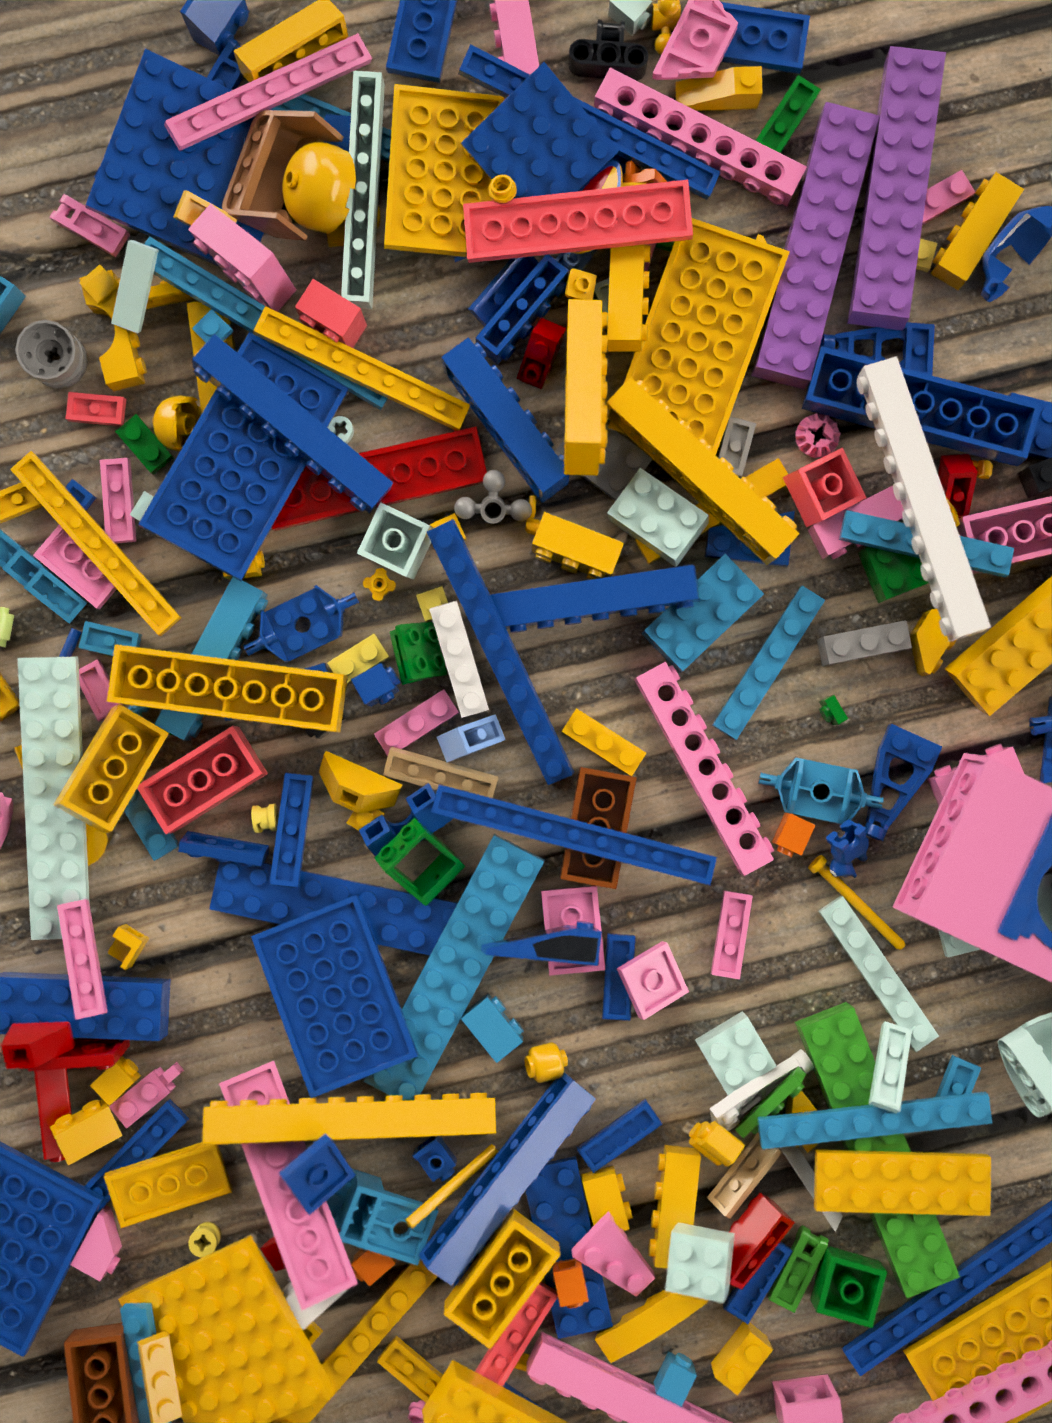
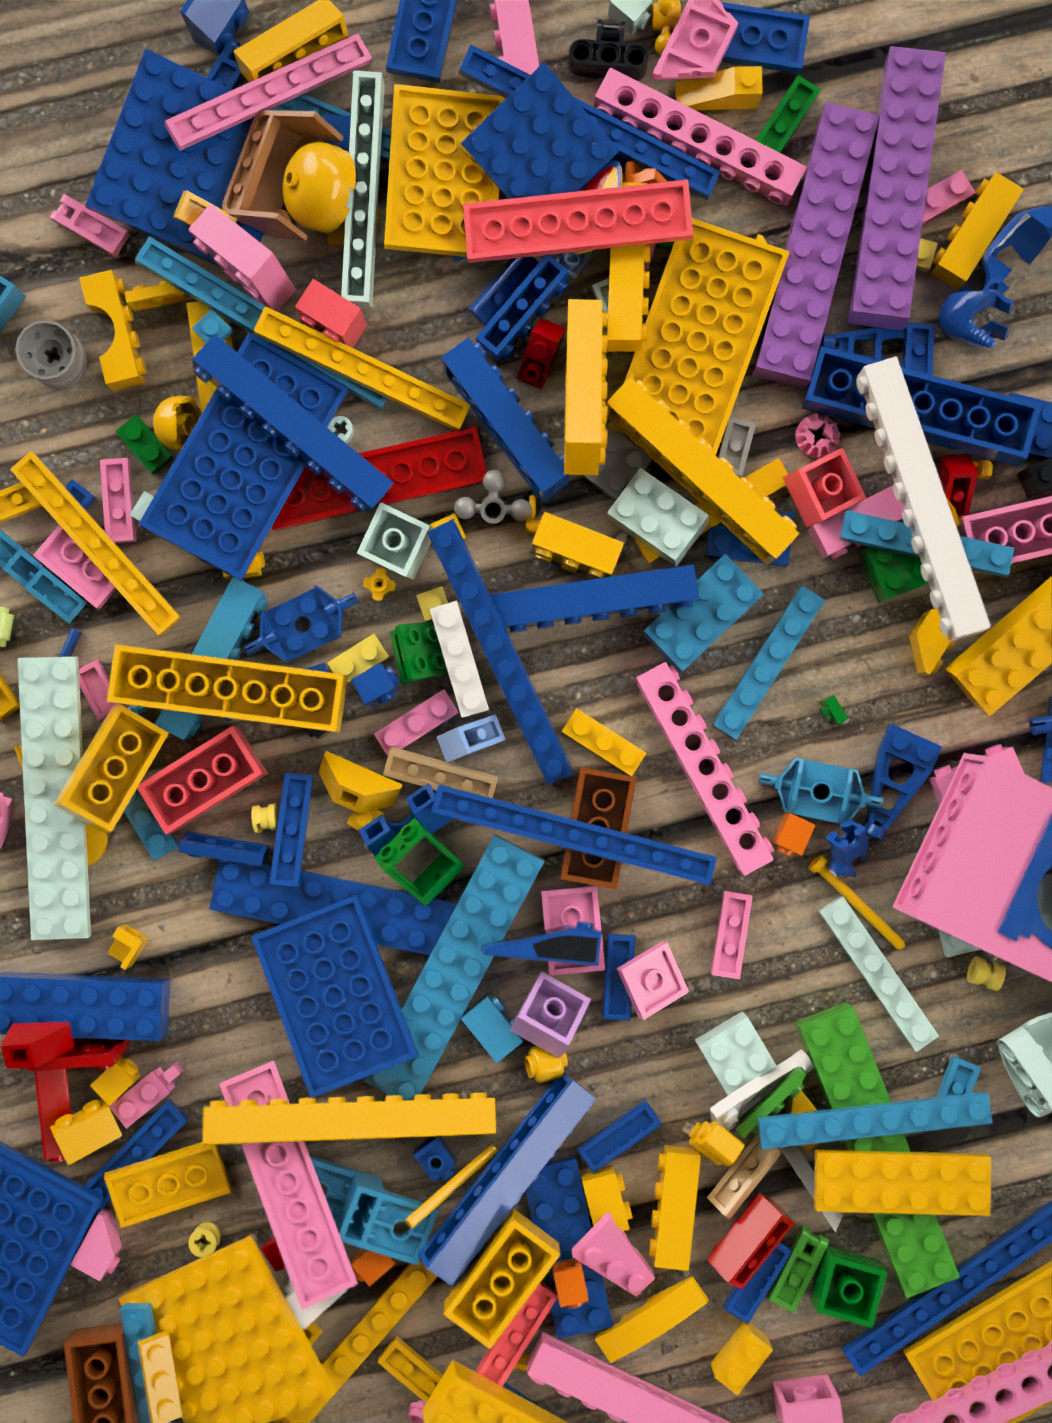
bright pink plate [57,899,108,1020] -> none
coral plate [66,392,126,427] -> none
yellow slope [79,265,119,304] -> none
dark azure plate [79,621,142,656] -> none
light aqua tile [111,240,159,333] -> none
blue plate [279,1133,355,1215] -> none
yellow plate [488,175,517,203] -> none
yellow bracket [565,268,597,300] -> none
dark azure brick [654,1351,697,1407] -> none
light aqua brick [665,1222,735,1303] -> none
light grey brick [817,620,912,667] -> none
light aqua tile [869,1021,912,1113] -> none
none -> lavender brick [510,971,591,1058]
none -> blue piece [938,287,1014,348]
none -> light yellow wheel [967,956,1006,992]

